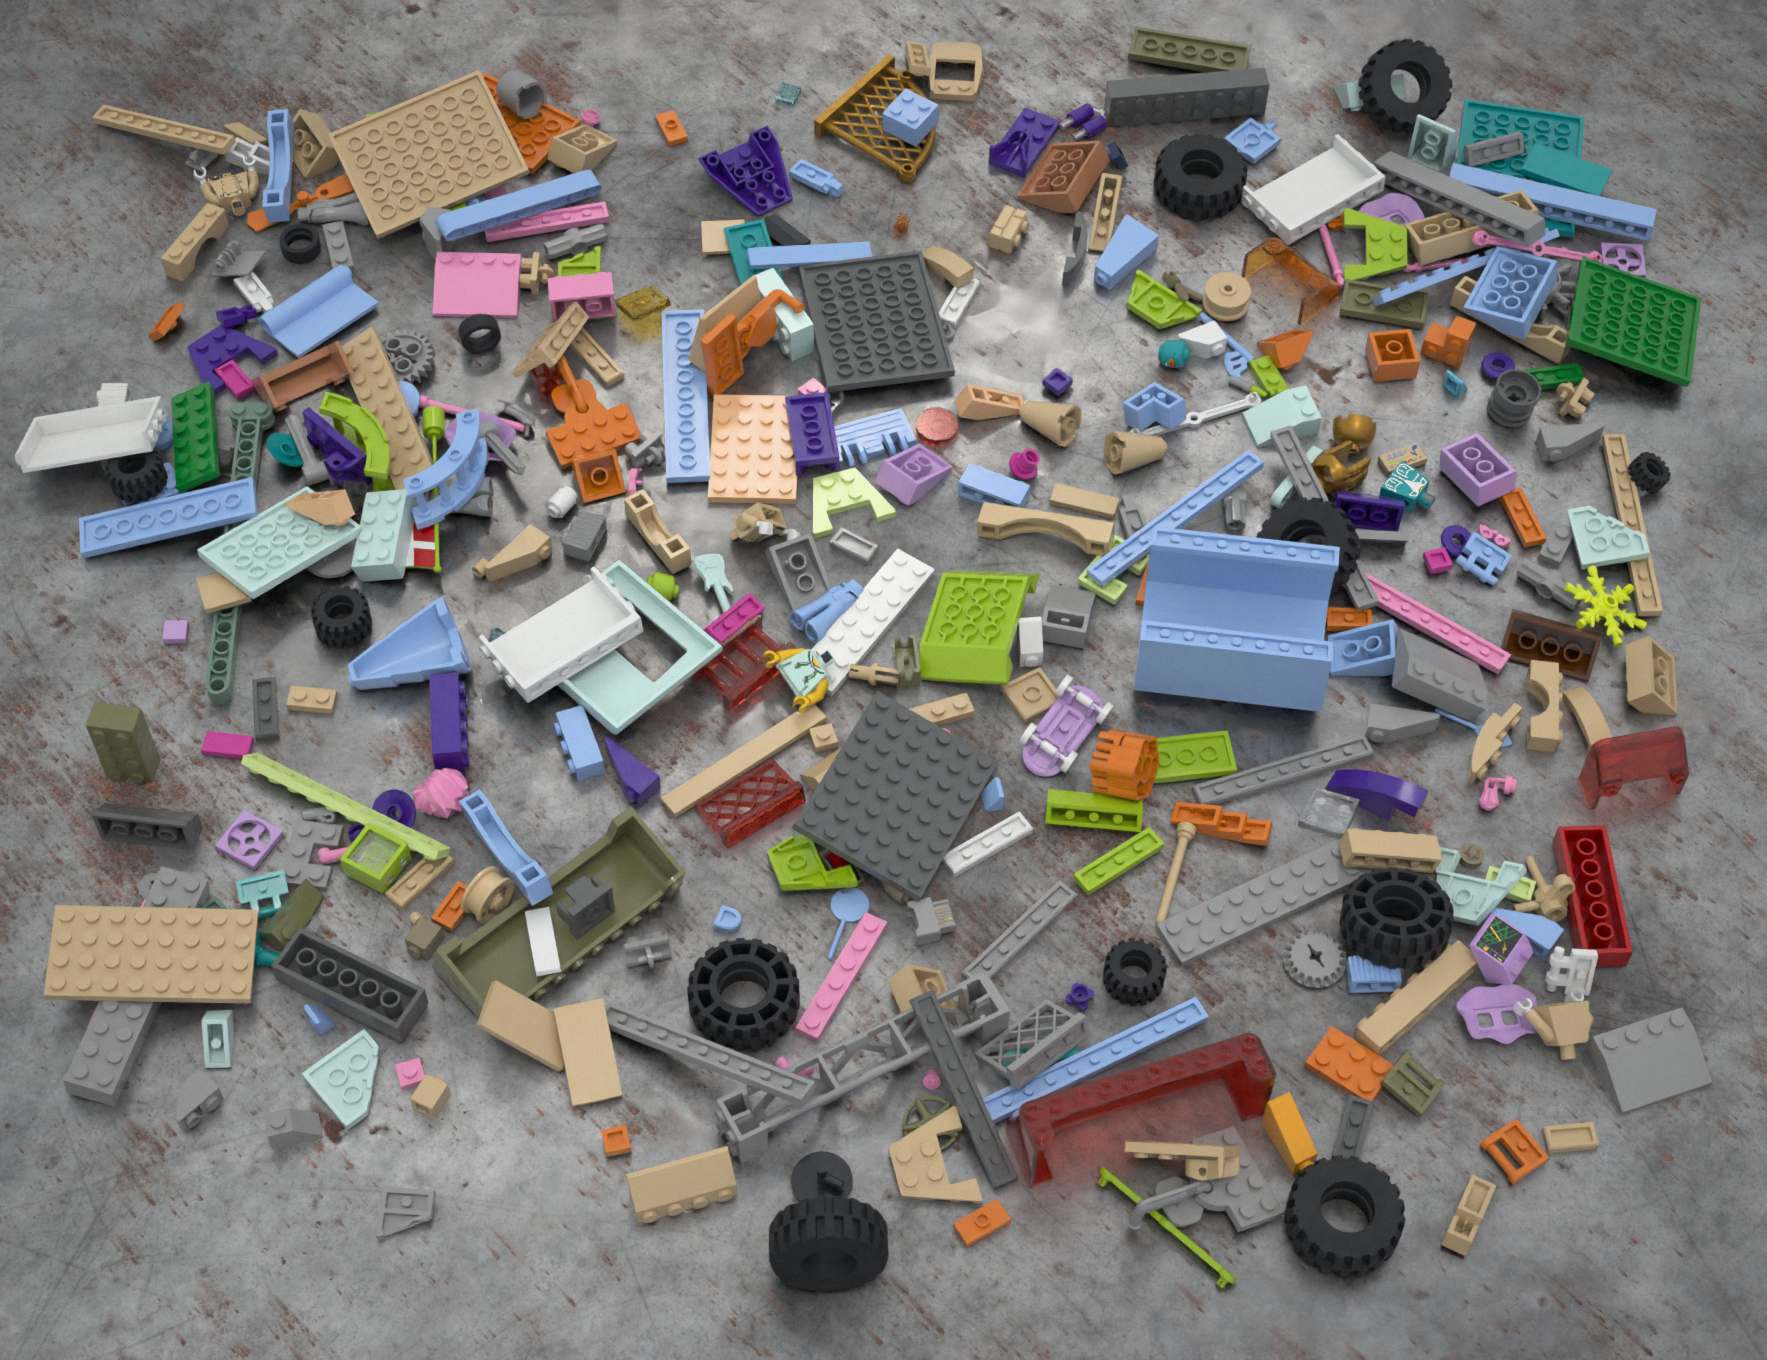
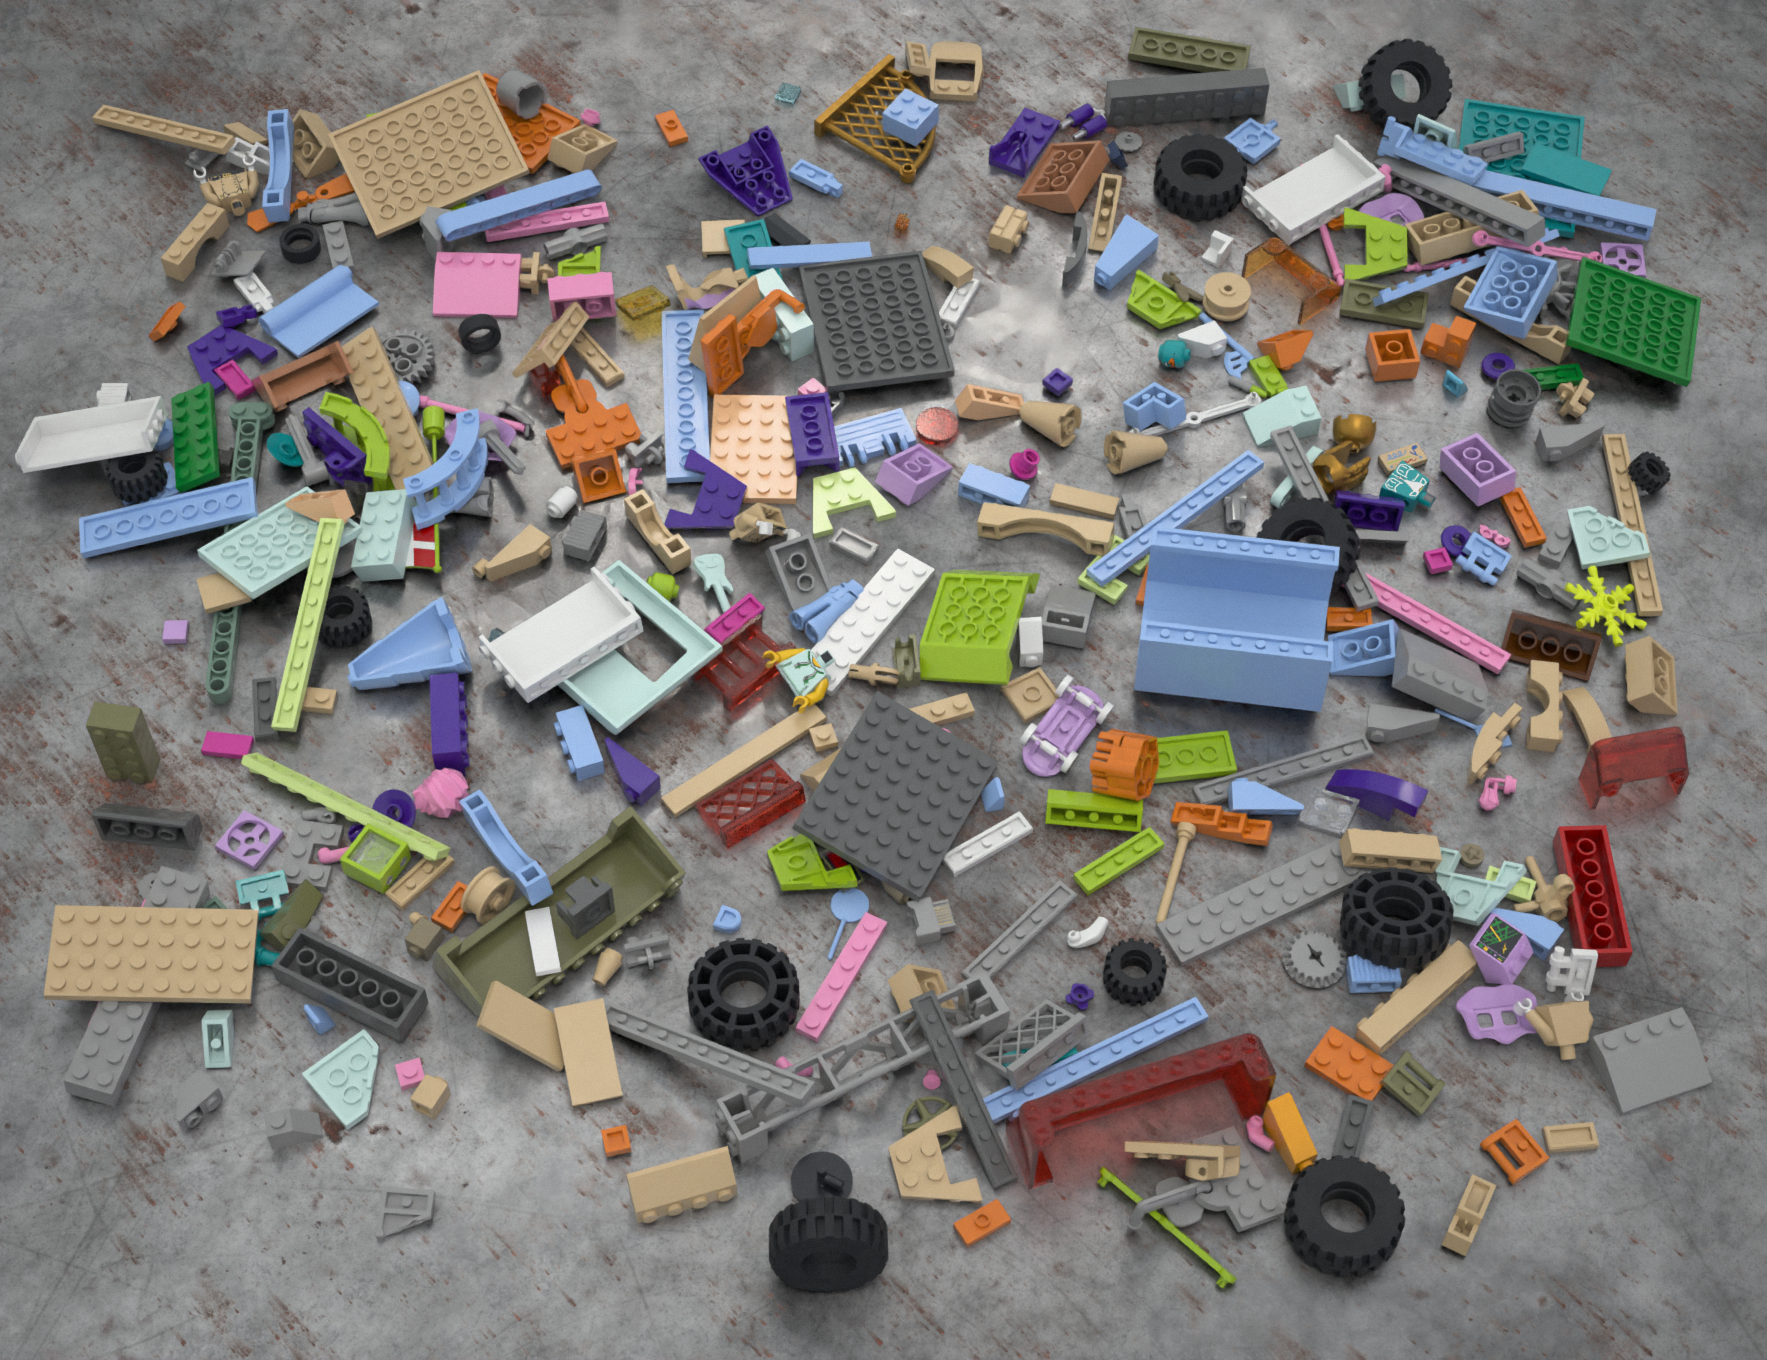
none -> yellowish green plate [271,518,345,732]
none -> tan cone [592,948,623,987]
none -> dark purple wing [664,449,747,530]
none -> tan hips [666,265,748,310]
none -> white arm [1067,917,1109,948]
none -> light grey piece [1115,131,1143,152]
none -> white panel [1202,230,1233,268]
none -> light blue slope [1228,778,1304,815]
none -> bright pink arm [1246,1116,1275,1153]
none -> light blue hinge [1377,116,1488,186]
none -> bright pink arm [1378,164,1392,193]

